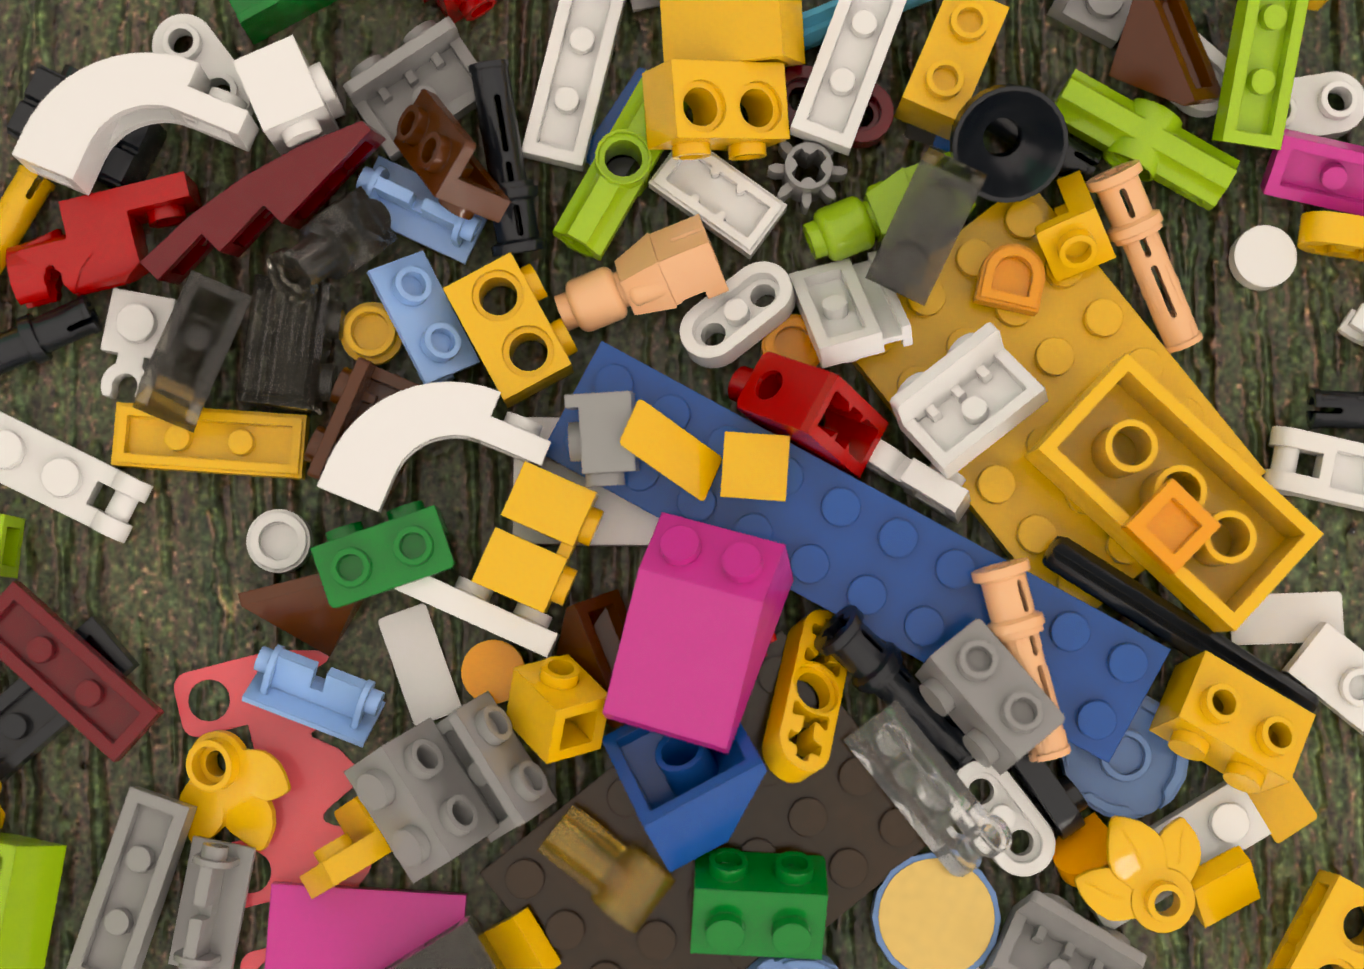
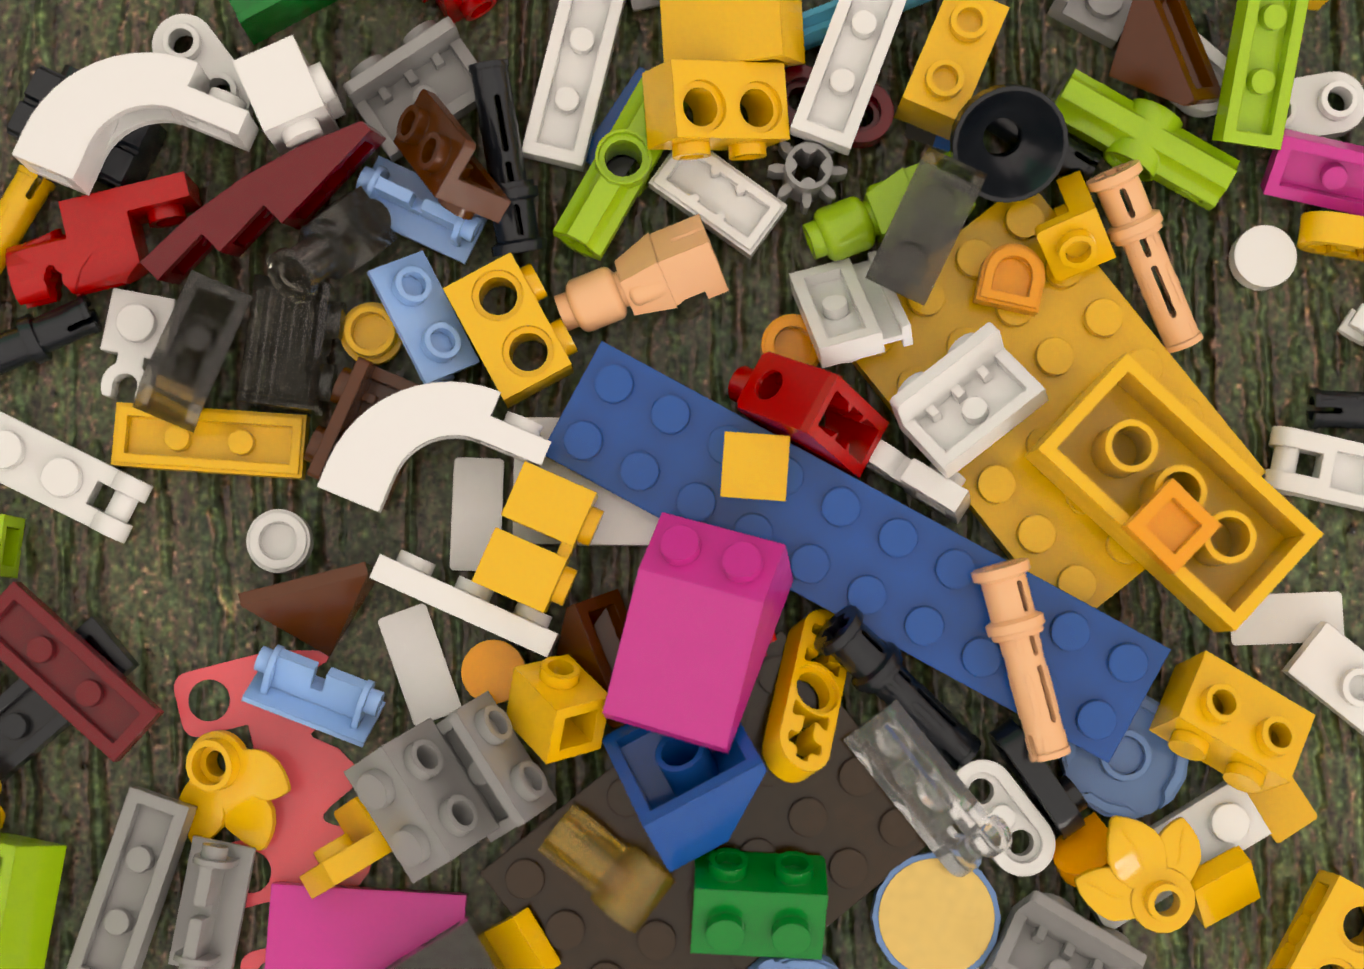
green bracket [310,500,455,608] -> none
light grey brick [564,391,640,487] -> none
yellow sticker [620,399,722,501] -> none
white plate [680,261,796,368] -> none
light grey bracket [915,619,1065,775] -> none
black axle [1042,536,1319,713] -> none
none -> white sticker [450,457,504,571]

